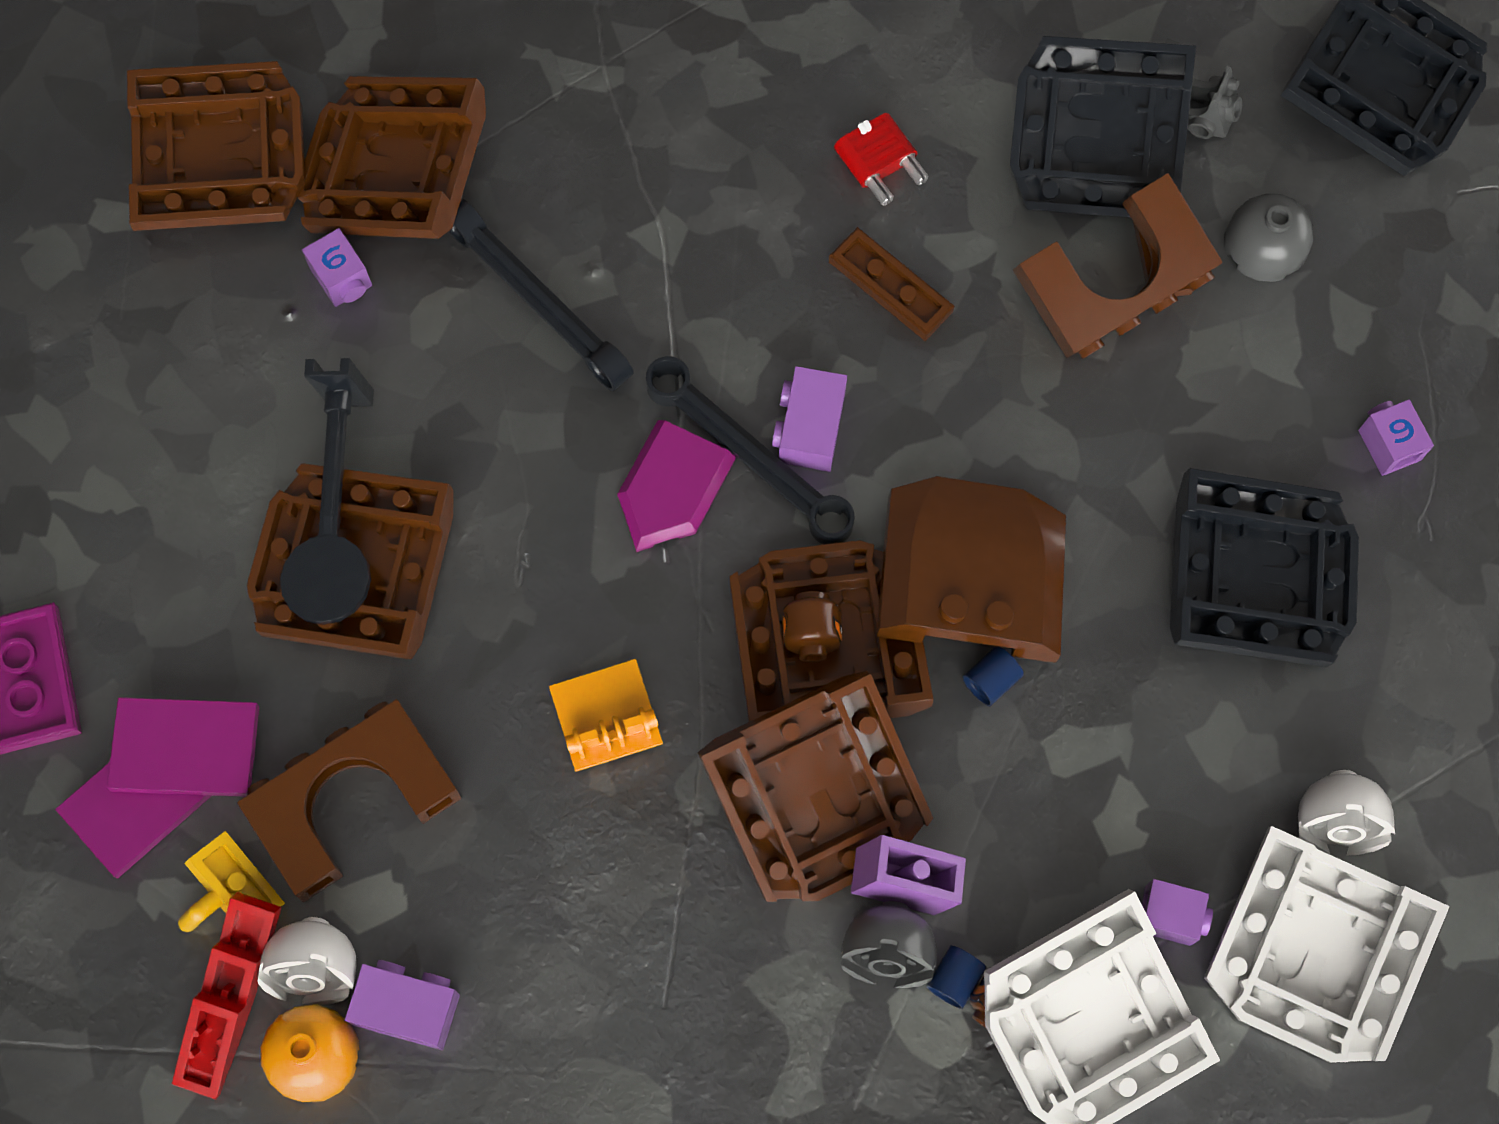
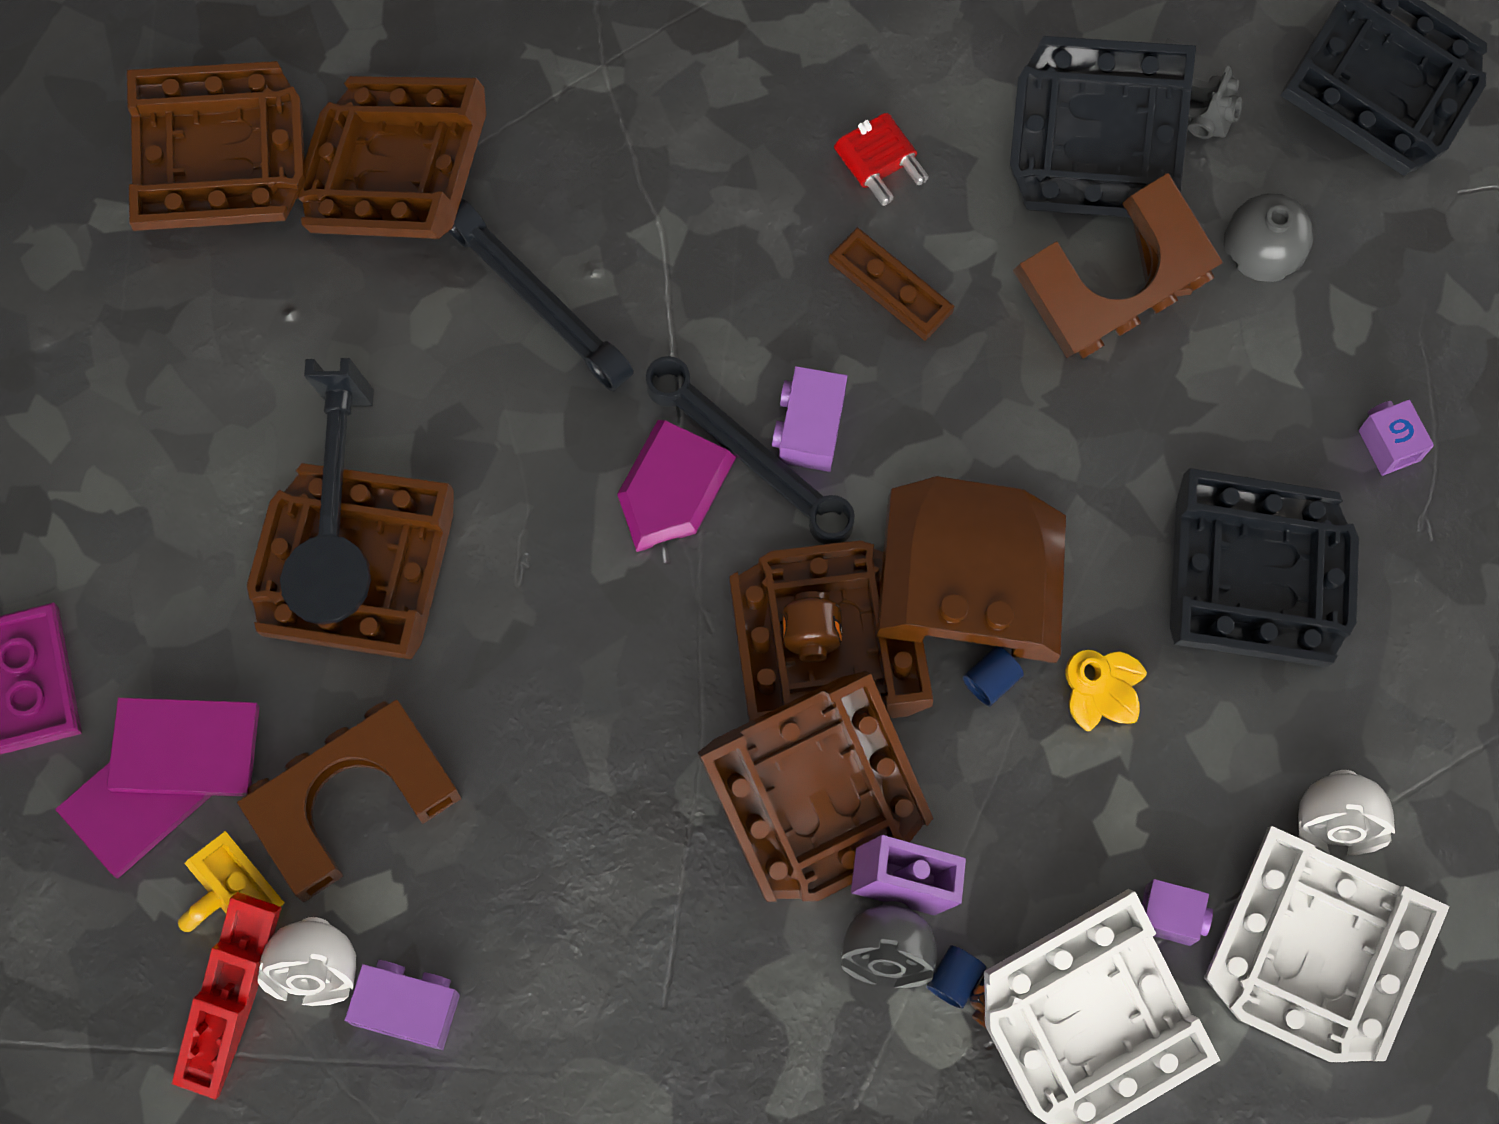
light orange cylinder [260,1004,359,1102] -> none
medium lavender brick [302,228,372,307] -> none
light orange hinge [549,659,663,772] -> none
none -> yellow plate [1065,650,1147,732]

